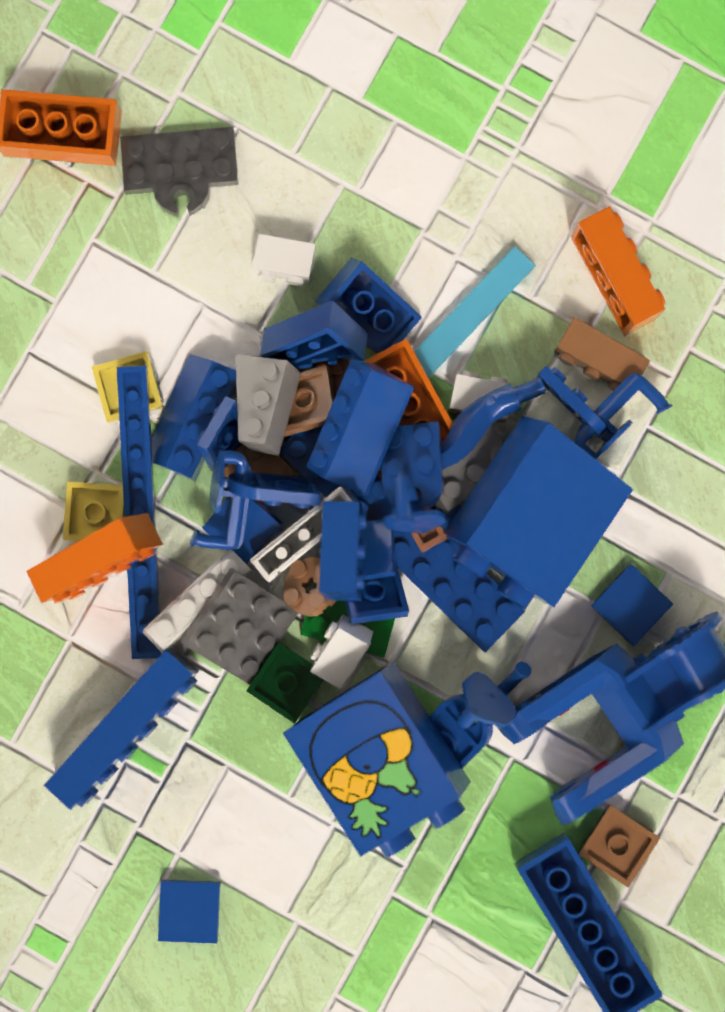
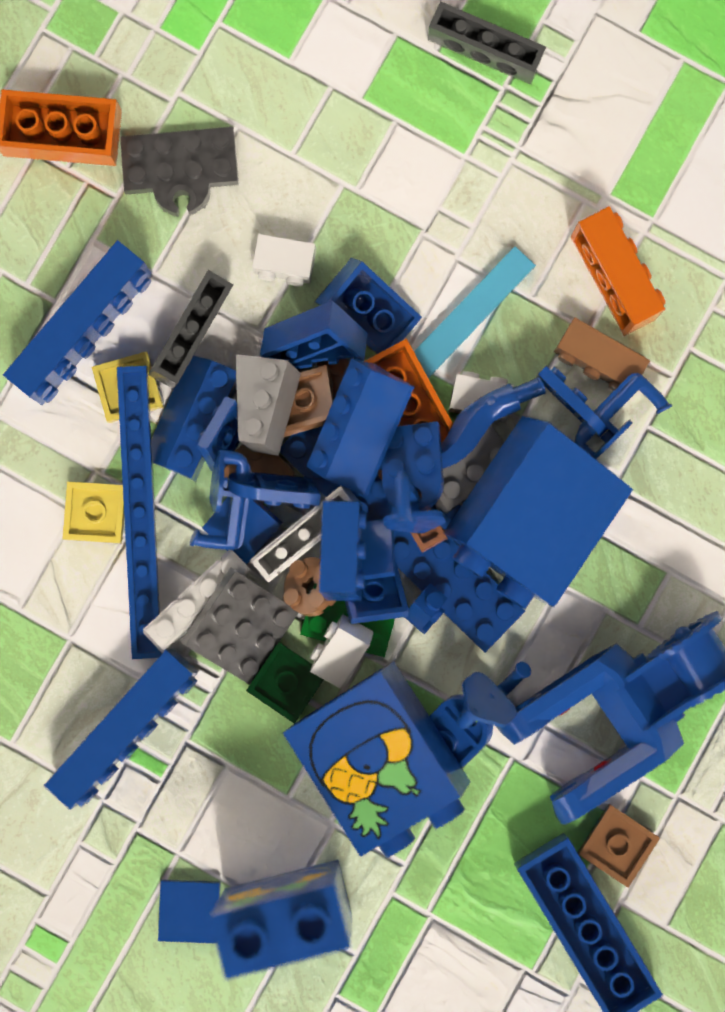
orange brick [26,513,163,604] -> none
blue tile [590,564,673,646] -> none
none -> blue brick [3,240,153,406]
none -> dark grey brick [148,270,234,389]
none -> blue brick [210,860,352,980]
none -> blue brick [404,583,448,634]
none -> dark grey brick [428,1,546,85]

